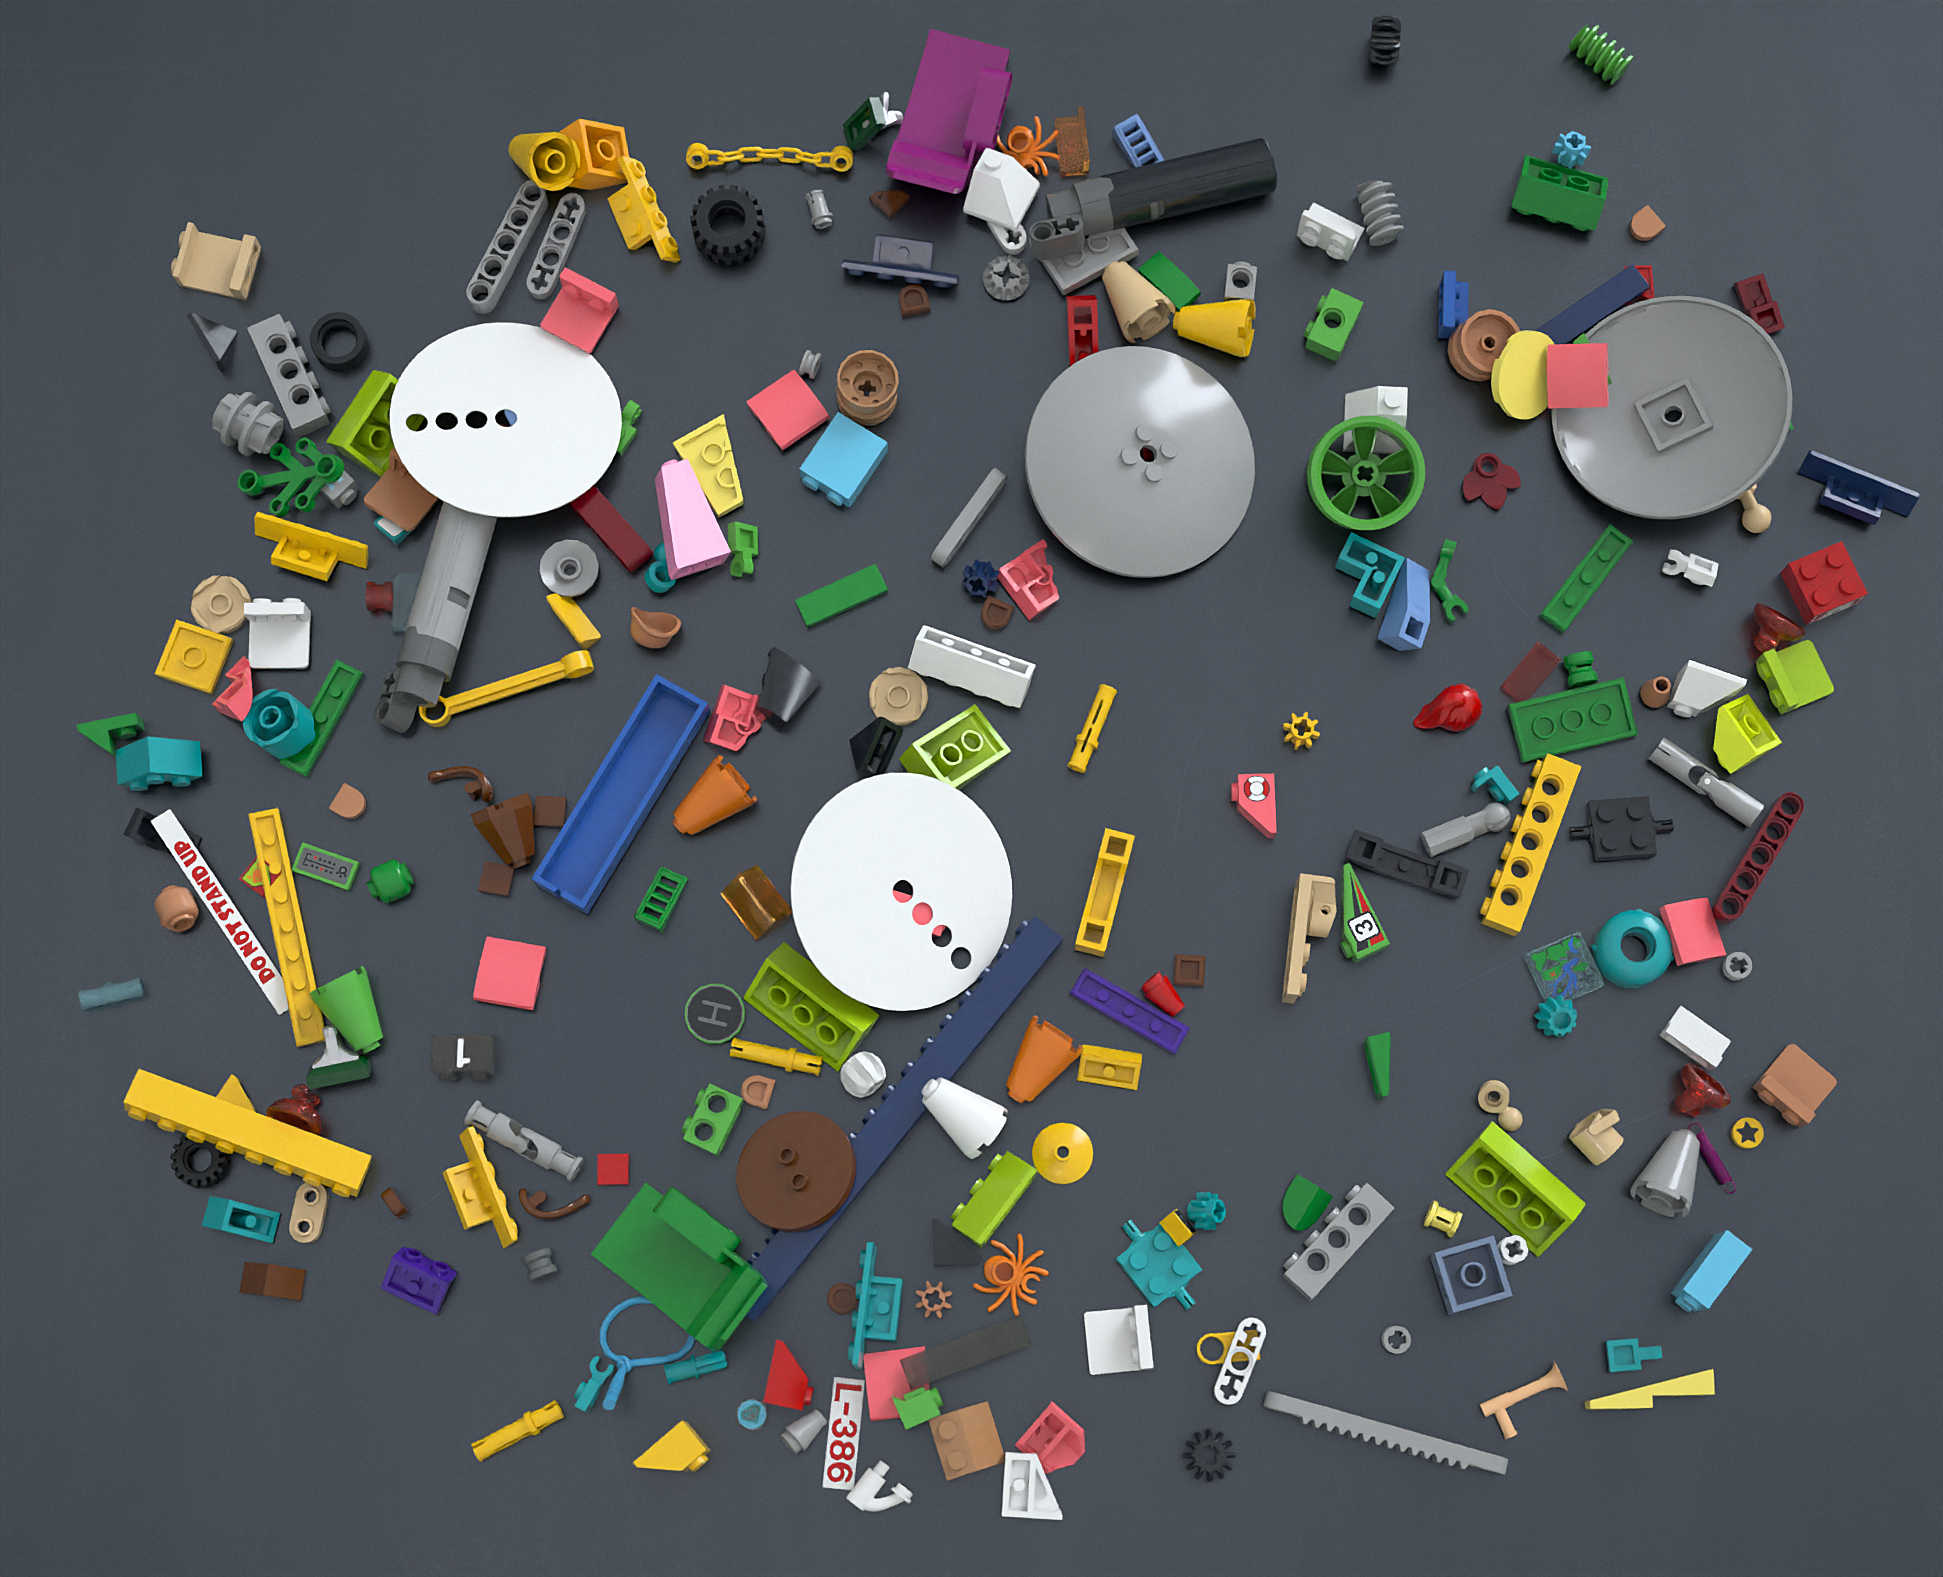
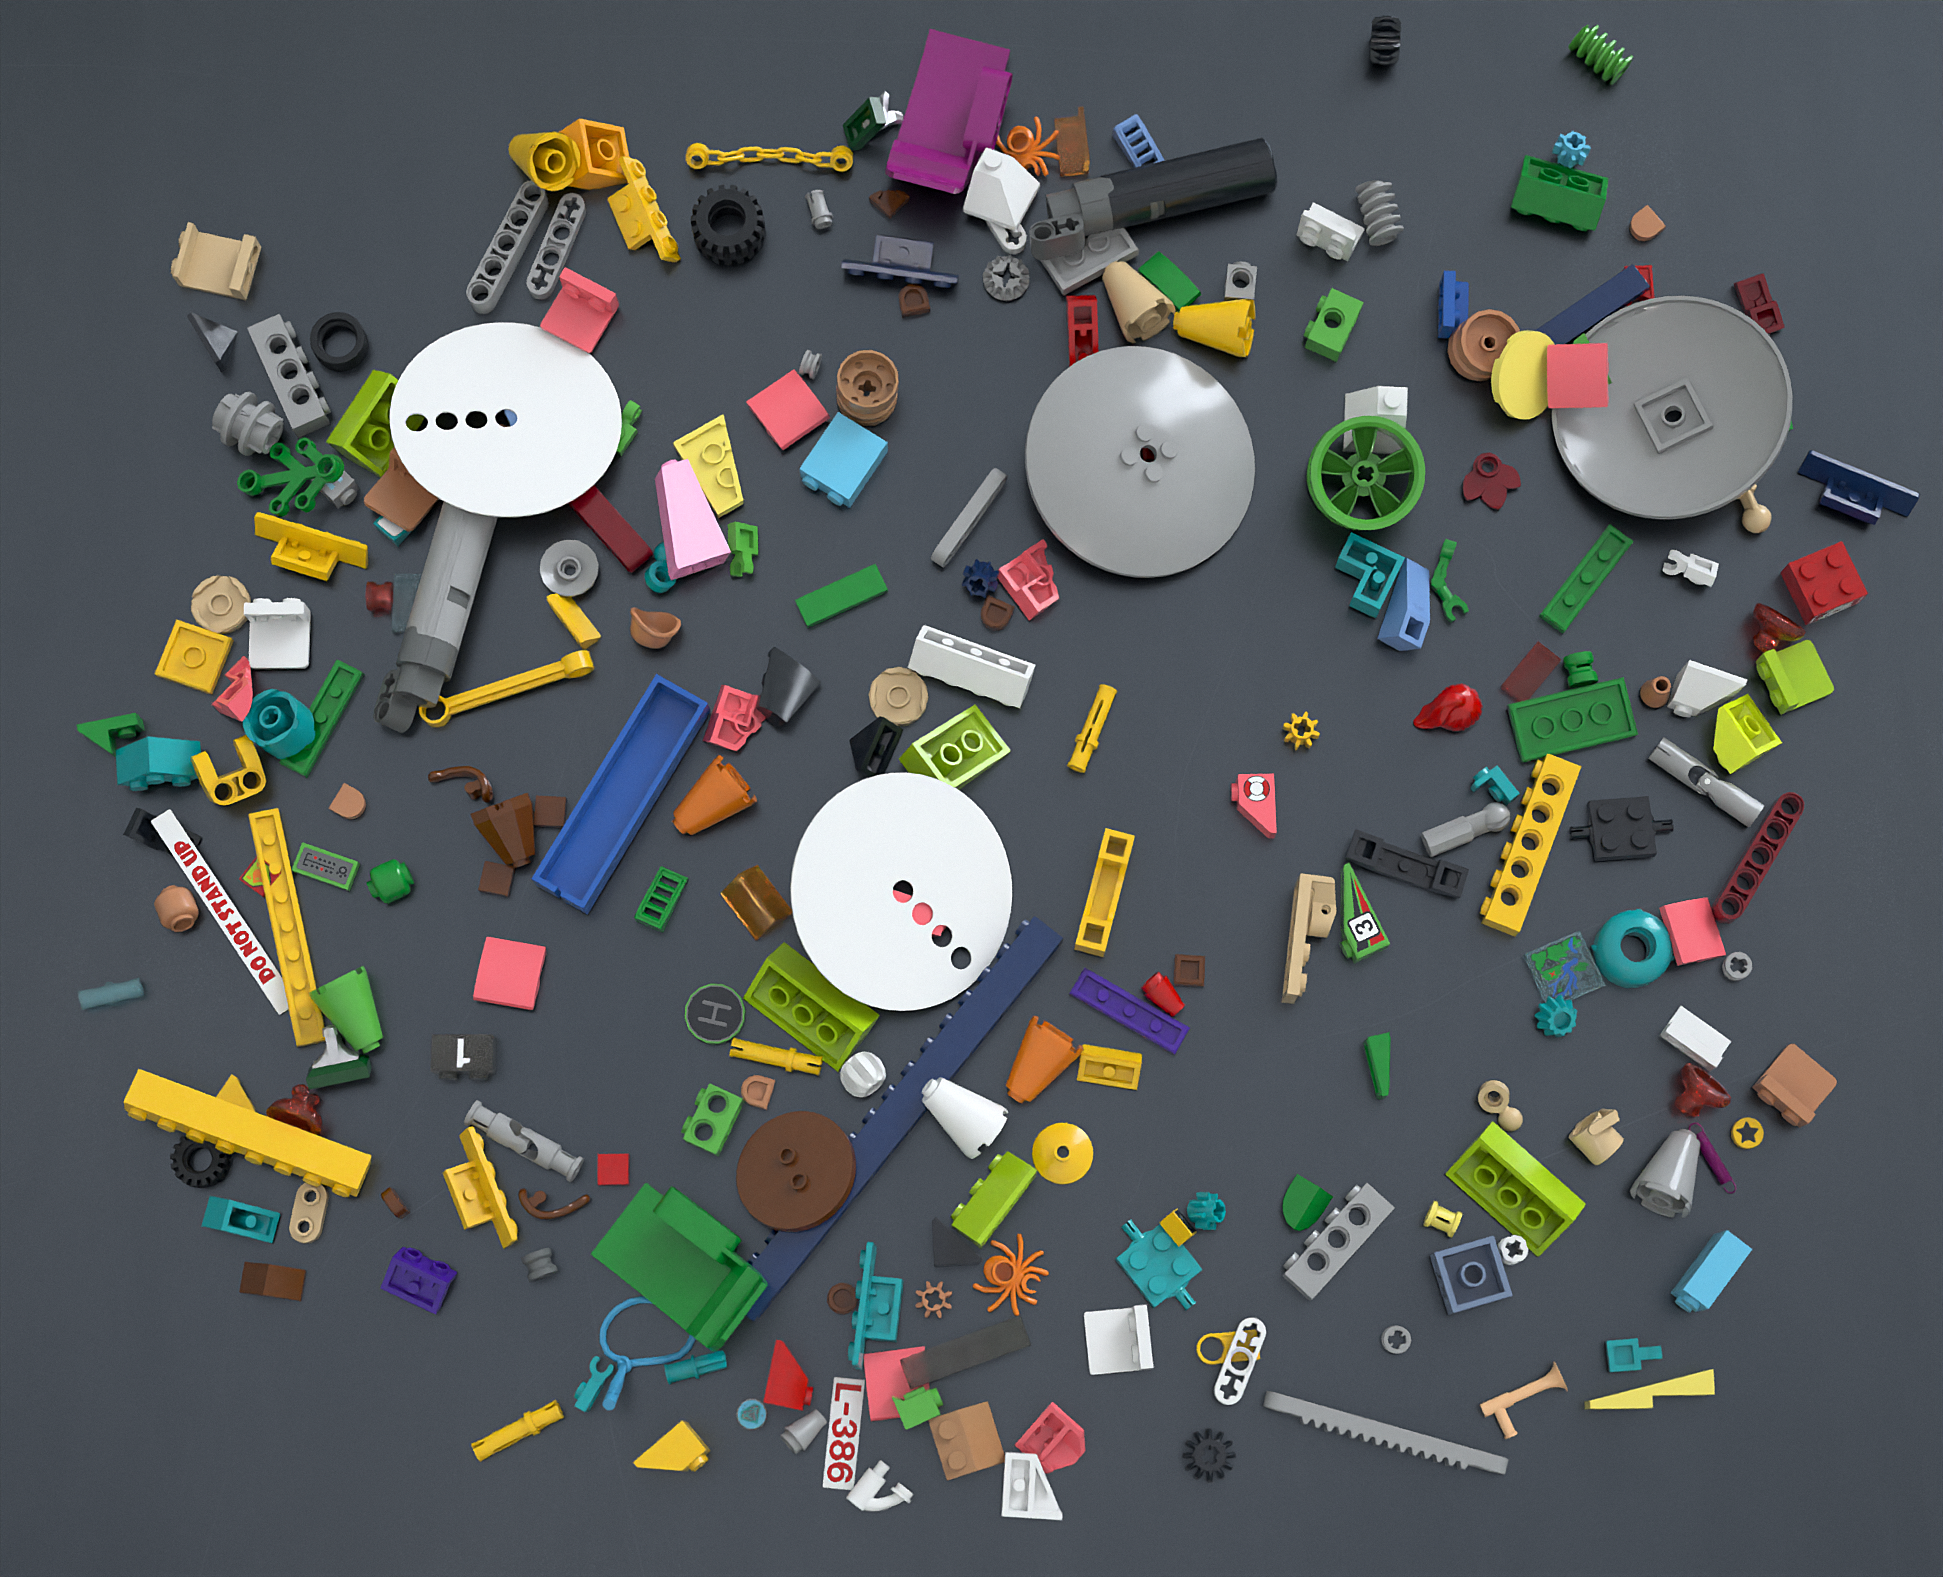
none -> yellow piece [191,735,266,806]

